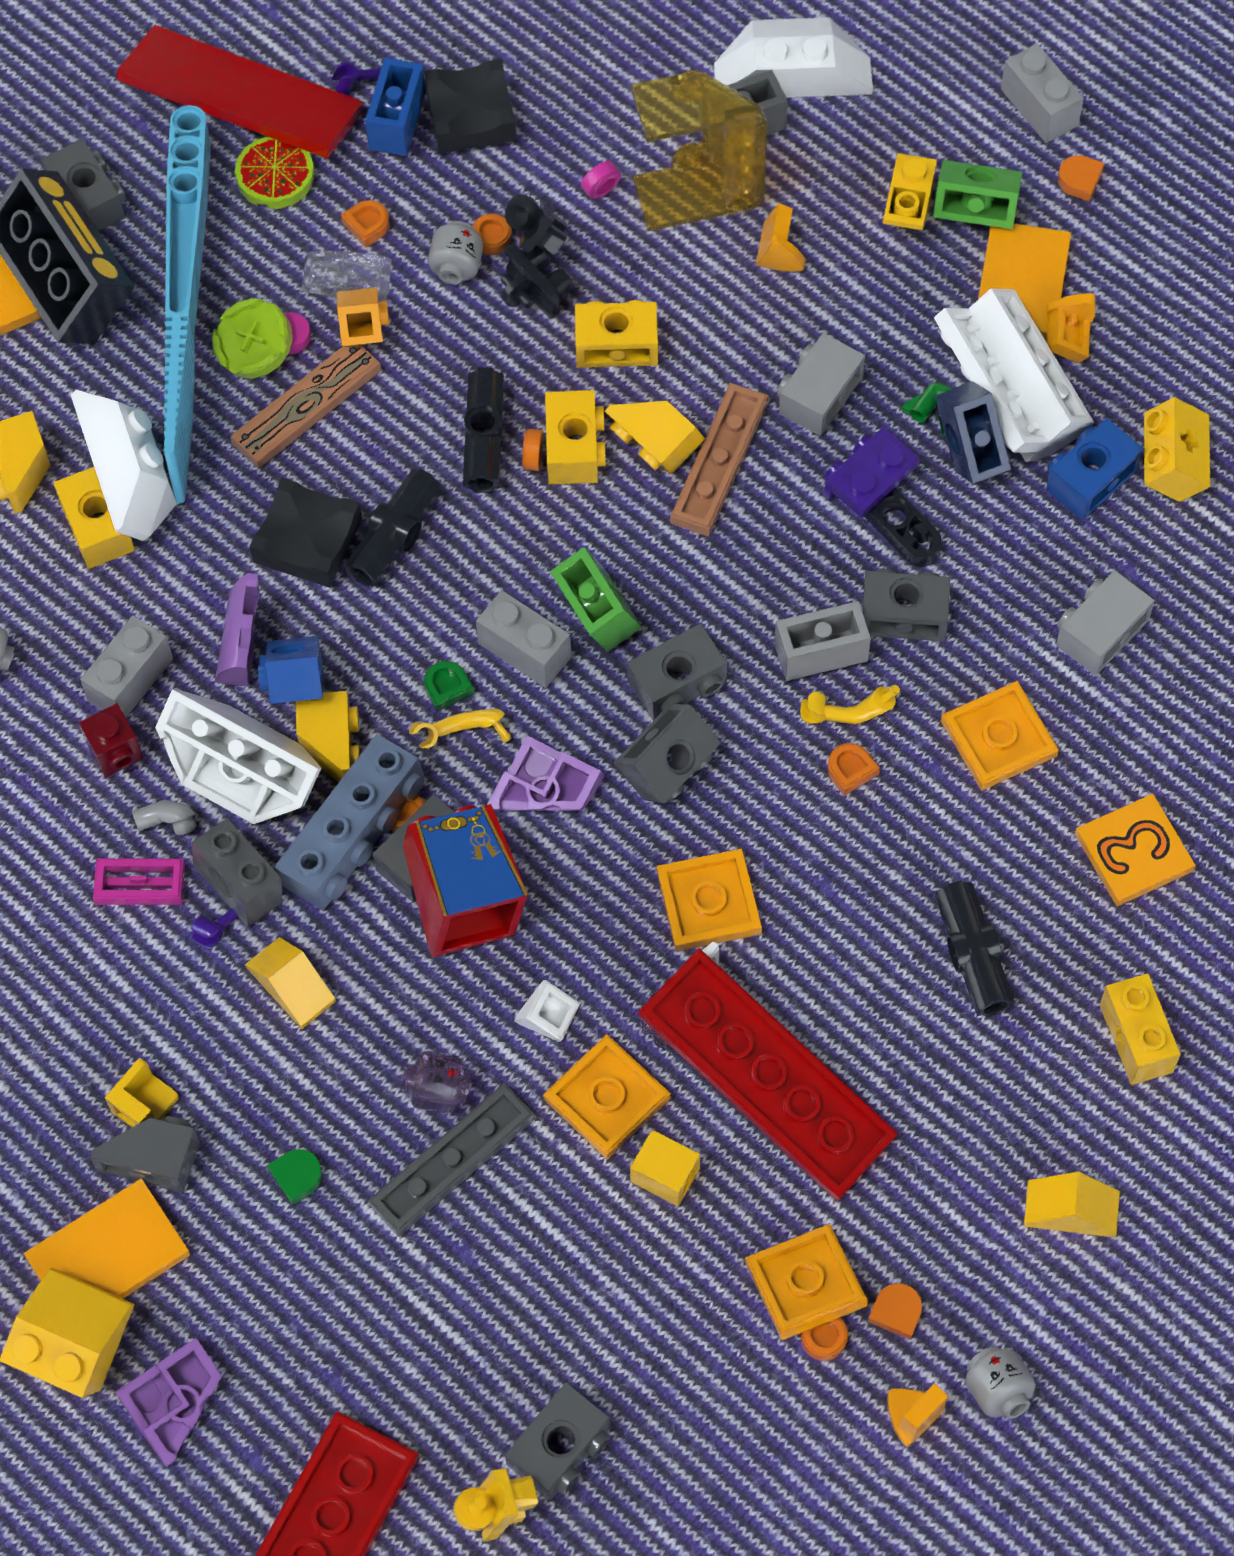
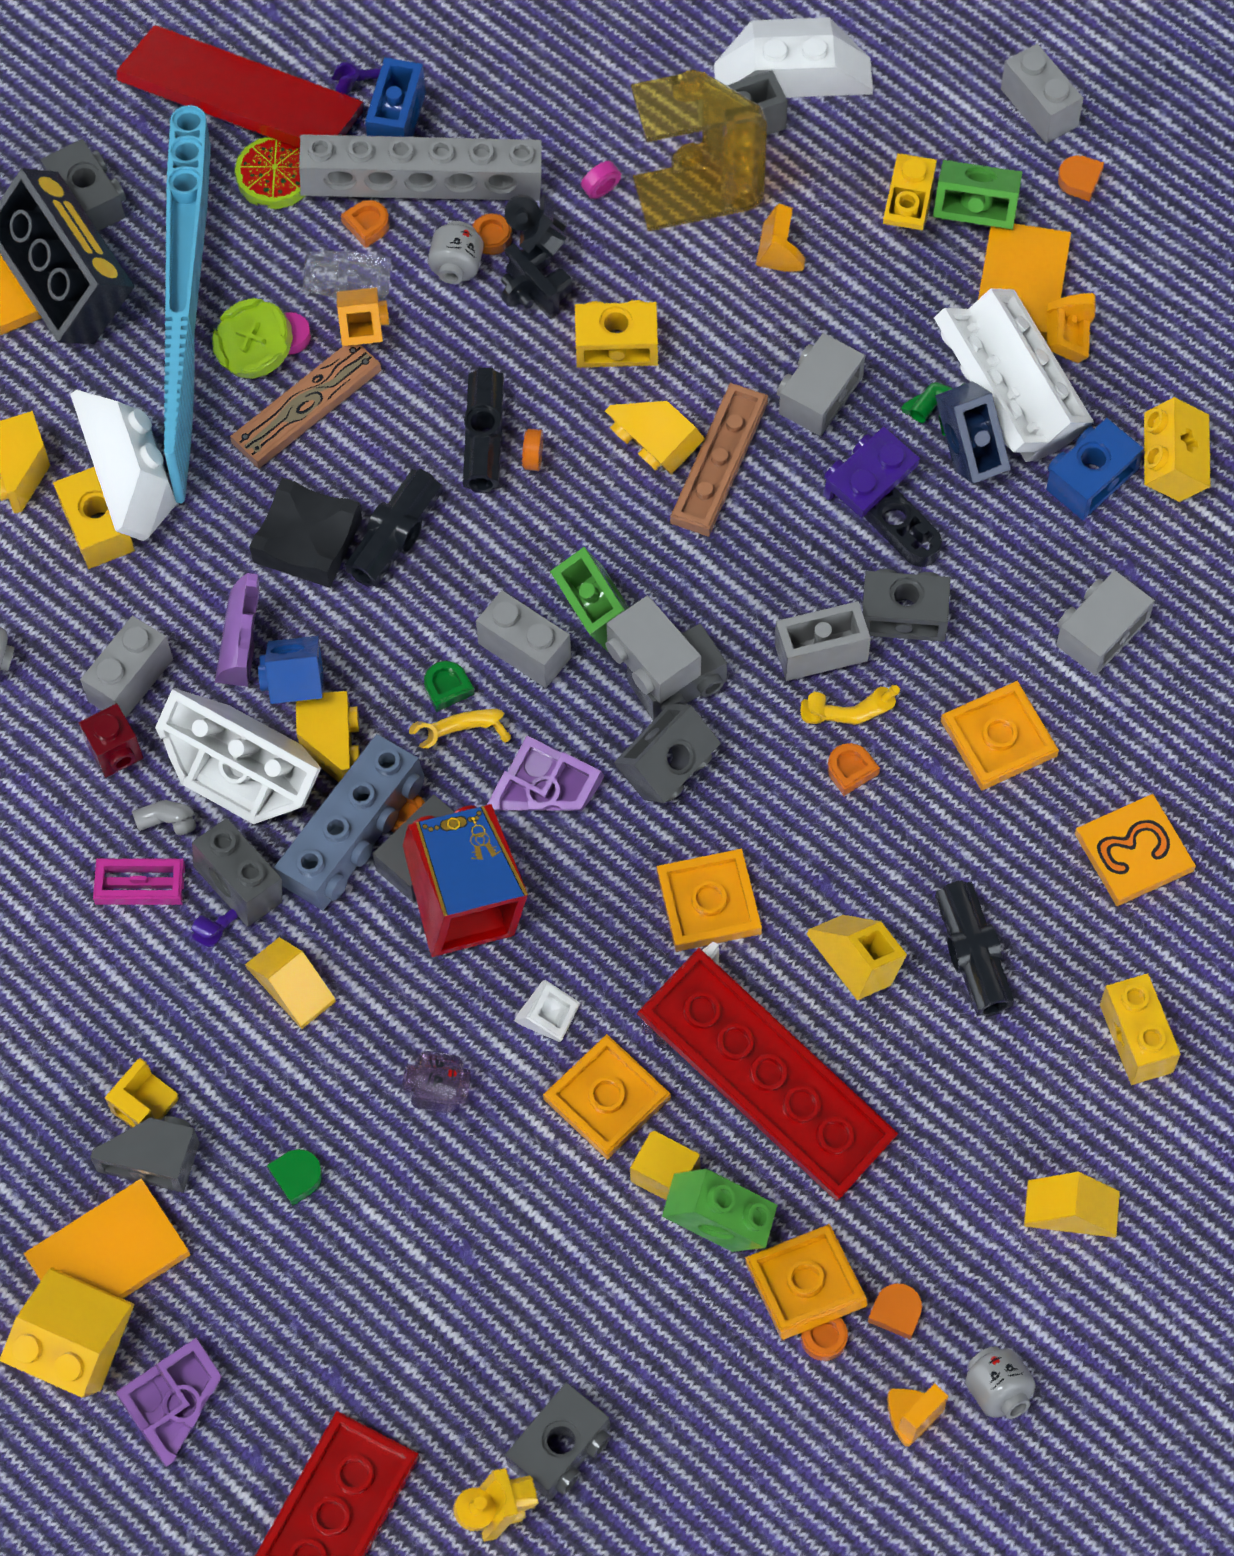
dark grey tile [368,1083,535,1237] -> none
black brick [424,58,516,153] -> none
yellow brick [545,390,606,485] -> none
none -> light grey brick [299,135,541,201]
none -> light grey brick [605,595,701,703]
none -> bright green brick [662,1169,777,1252]
none -> yellow slope [806,915,907,1001]

